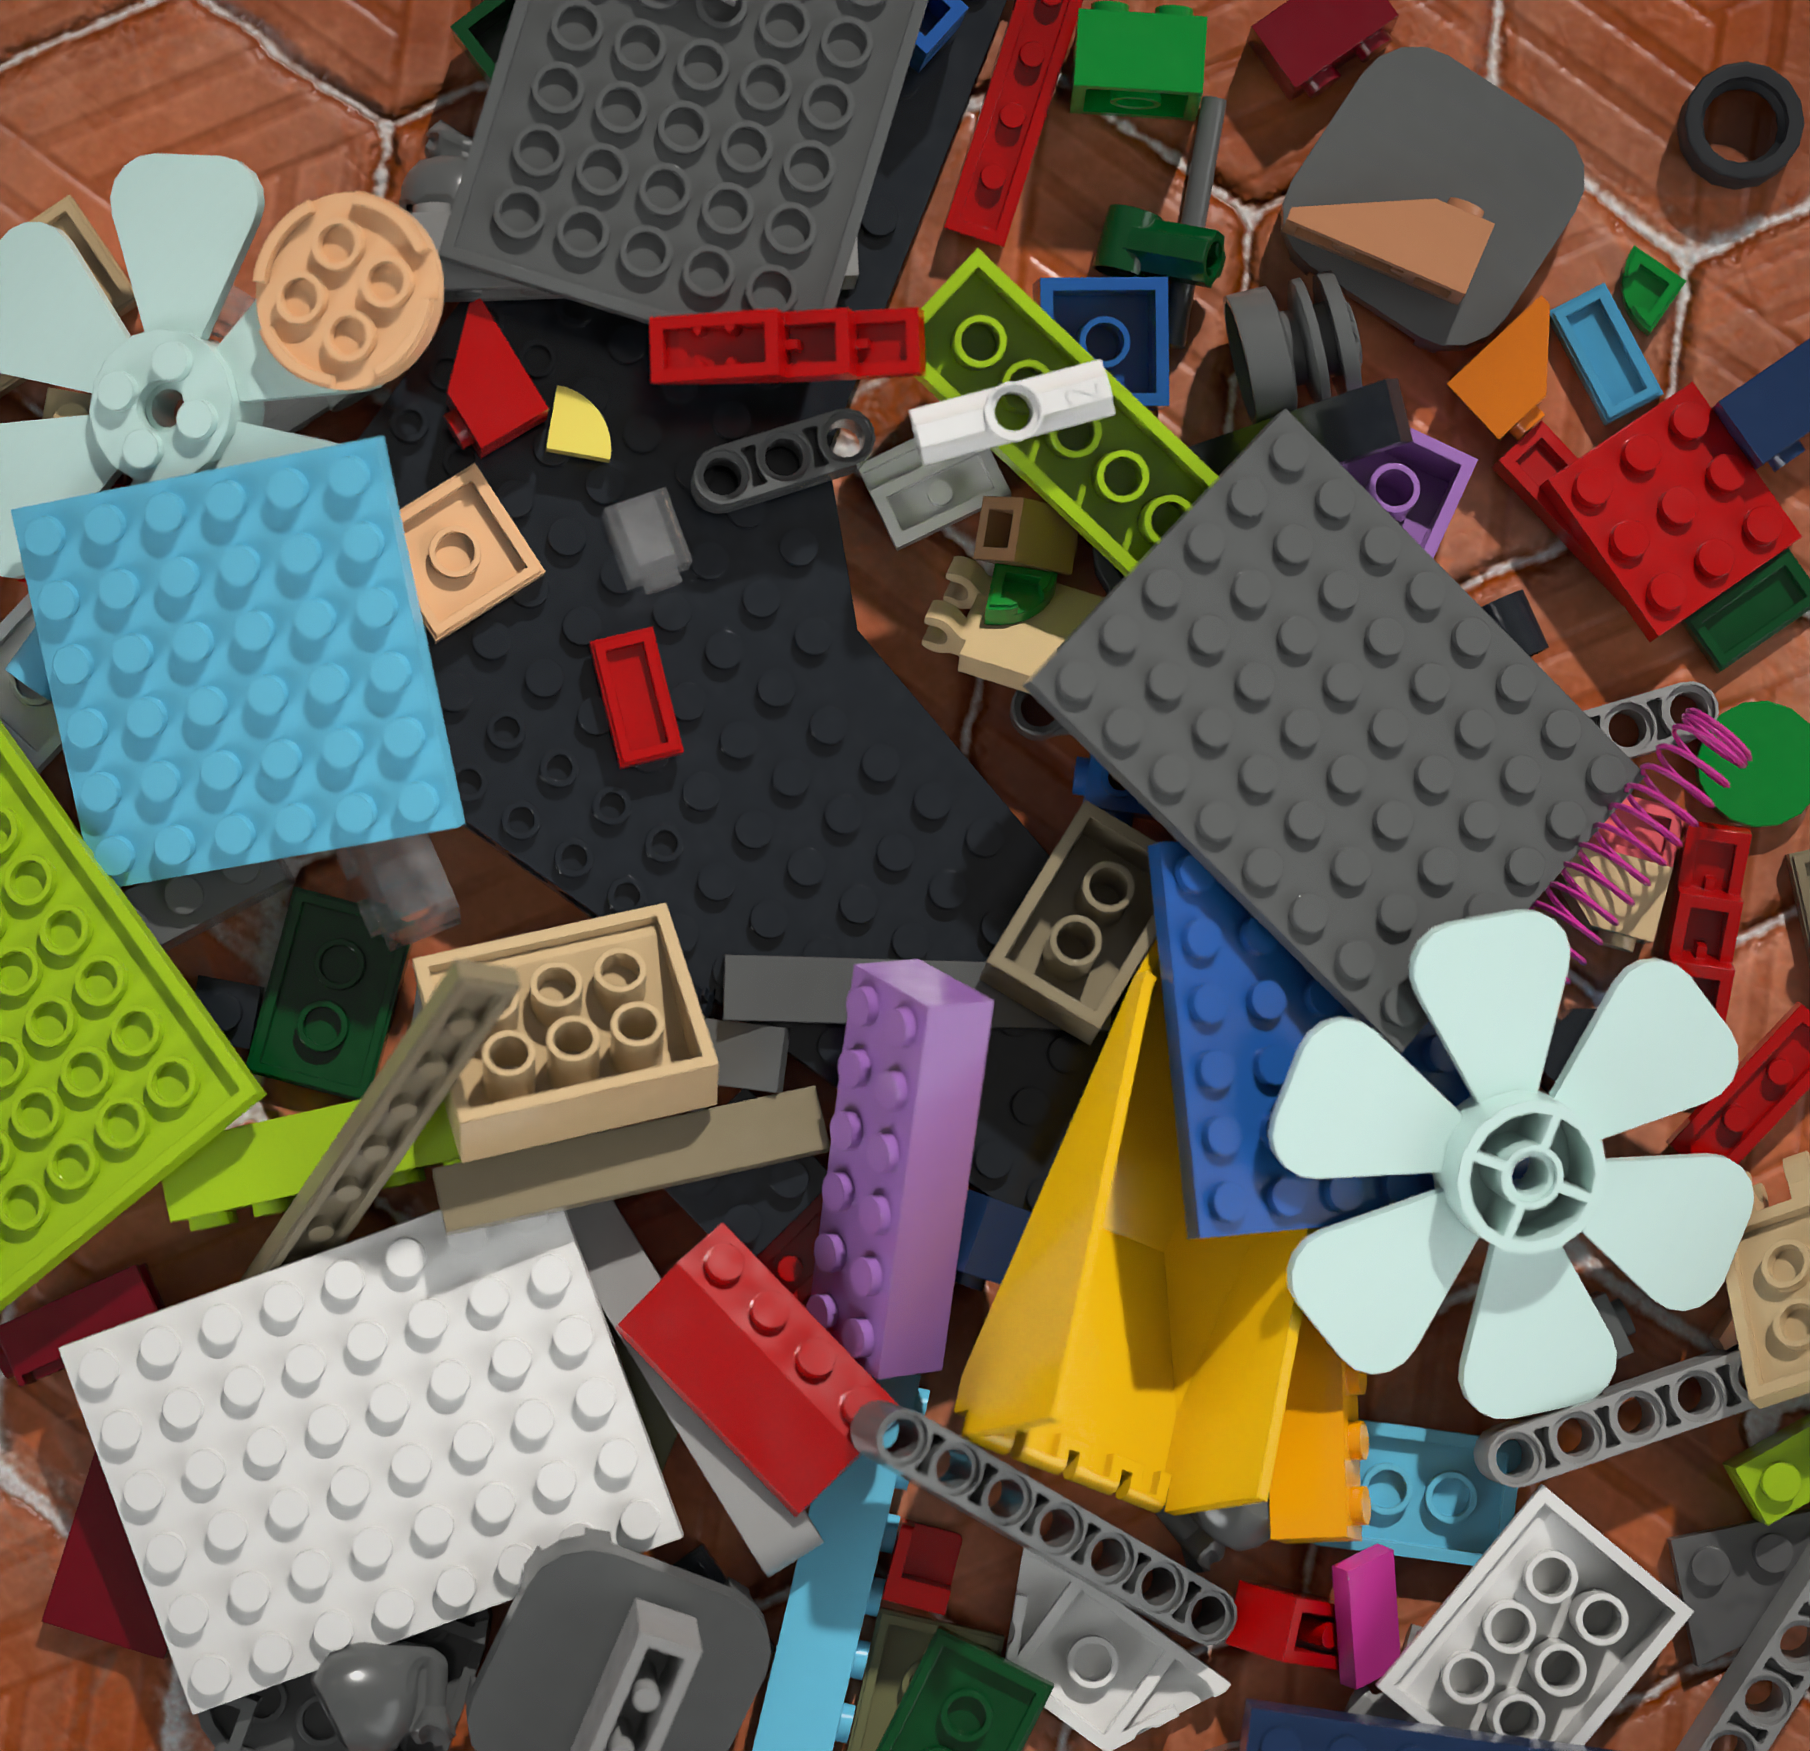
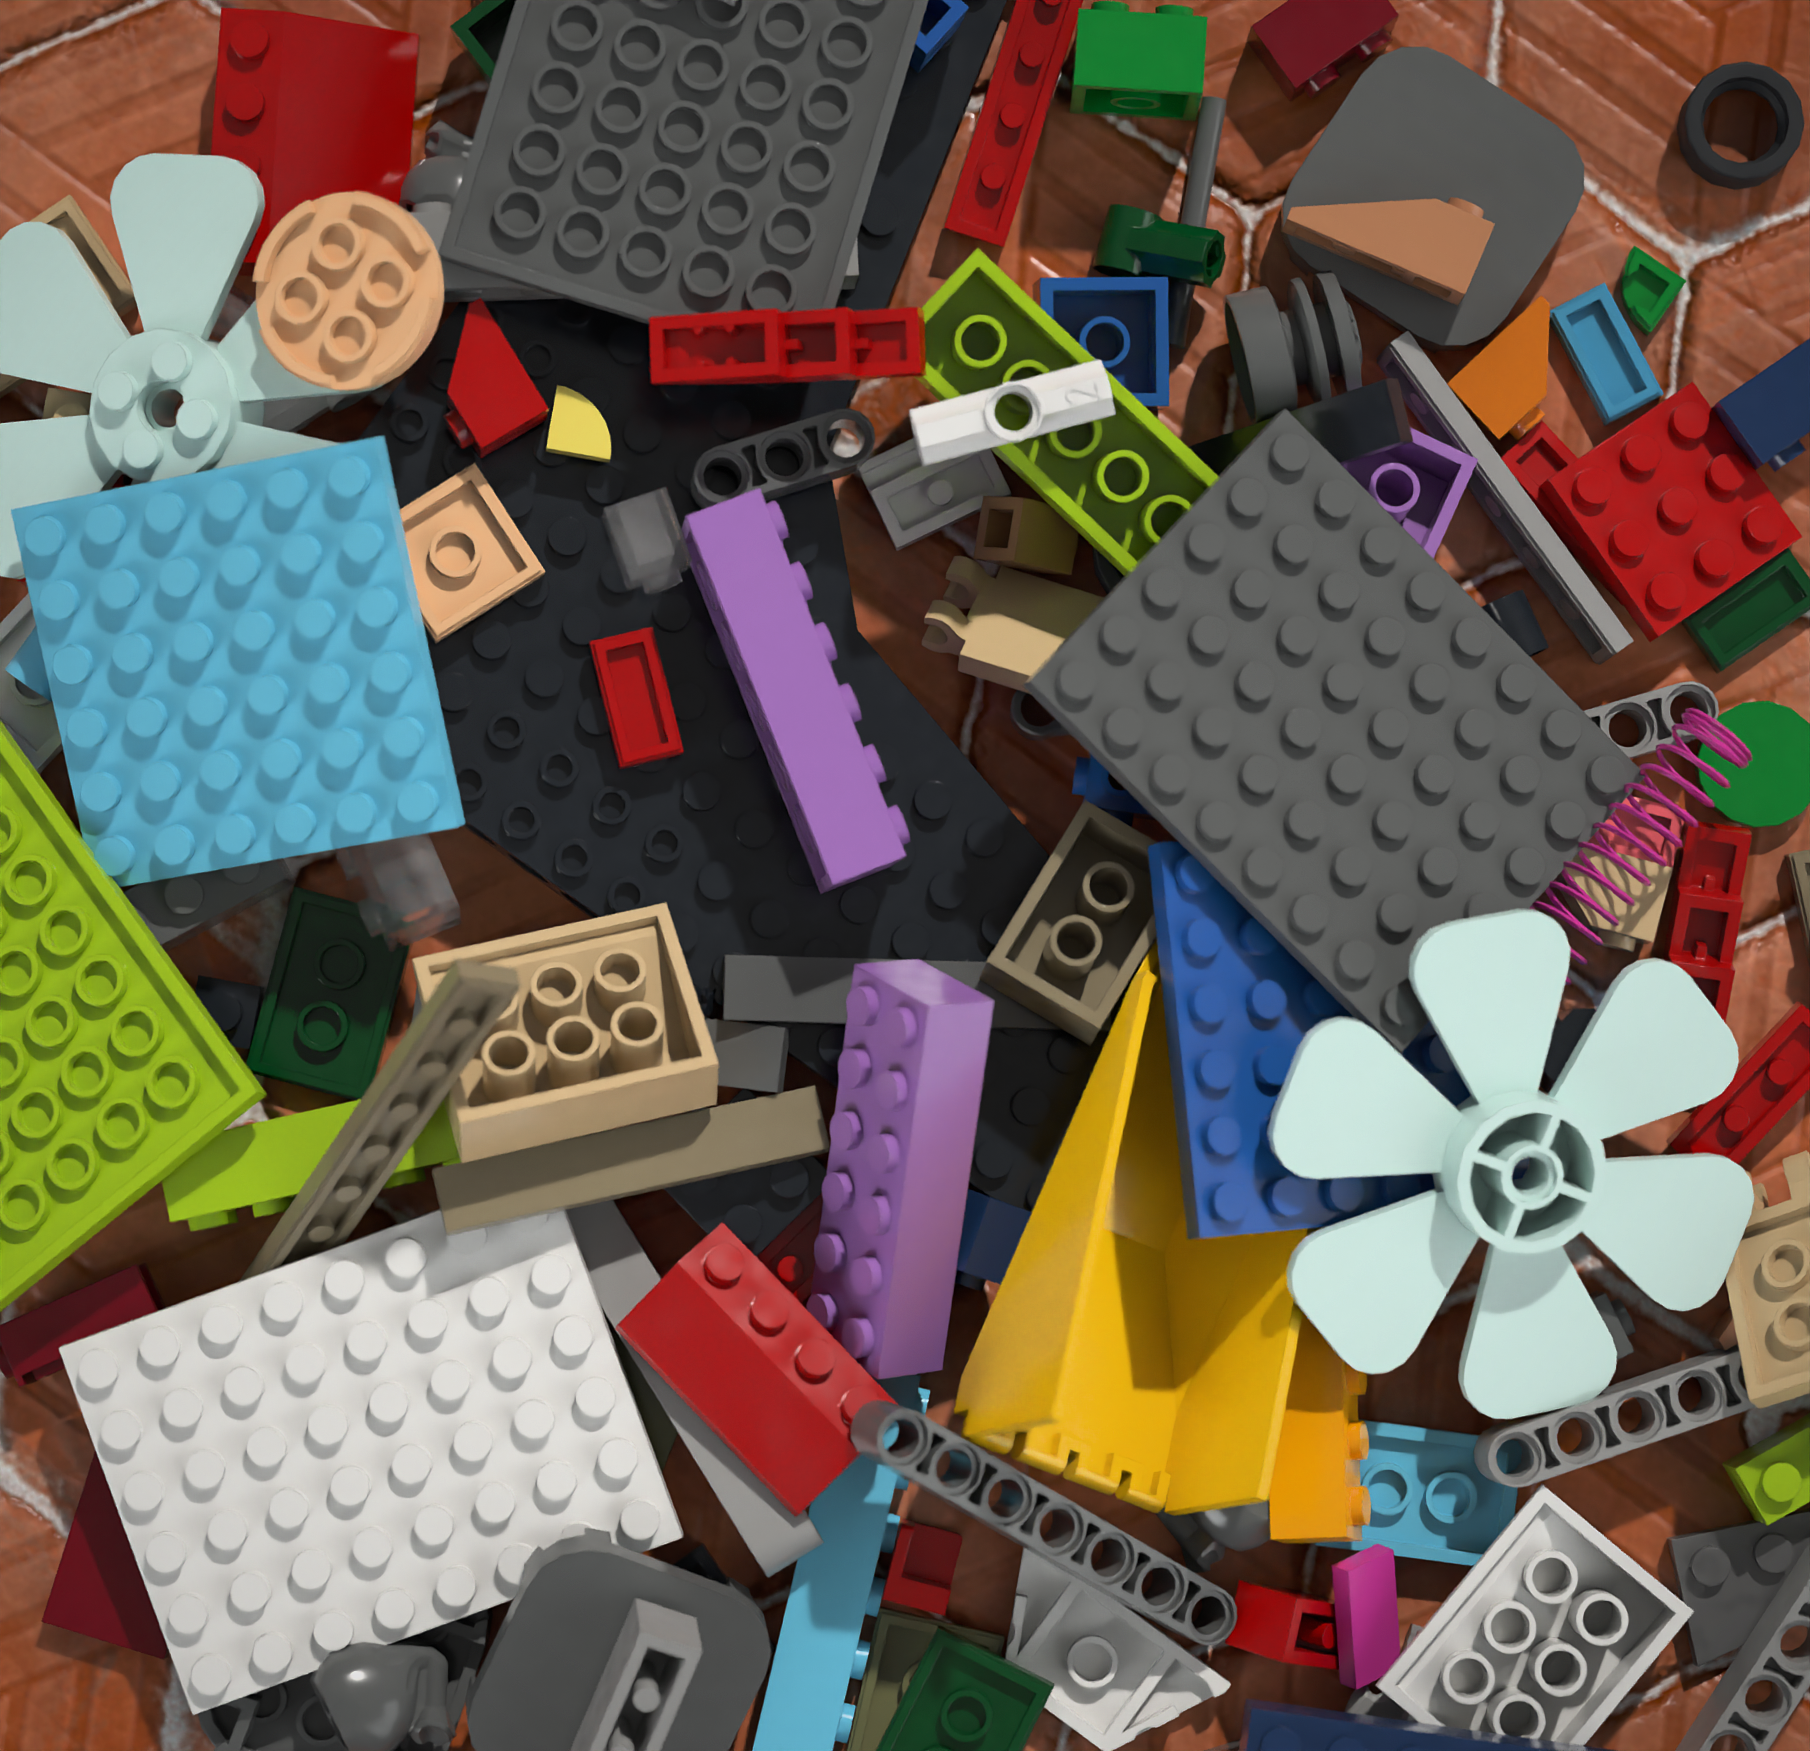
green tile [984,563,1058,625] -> none
none -> red slope [211,7,420,276]
none -> medium lavender brick [678,488,910,894]
none -> light grey tile [1376,331,1634,665]

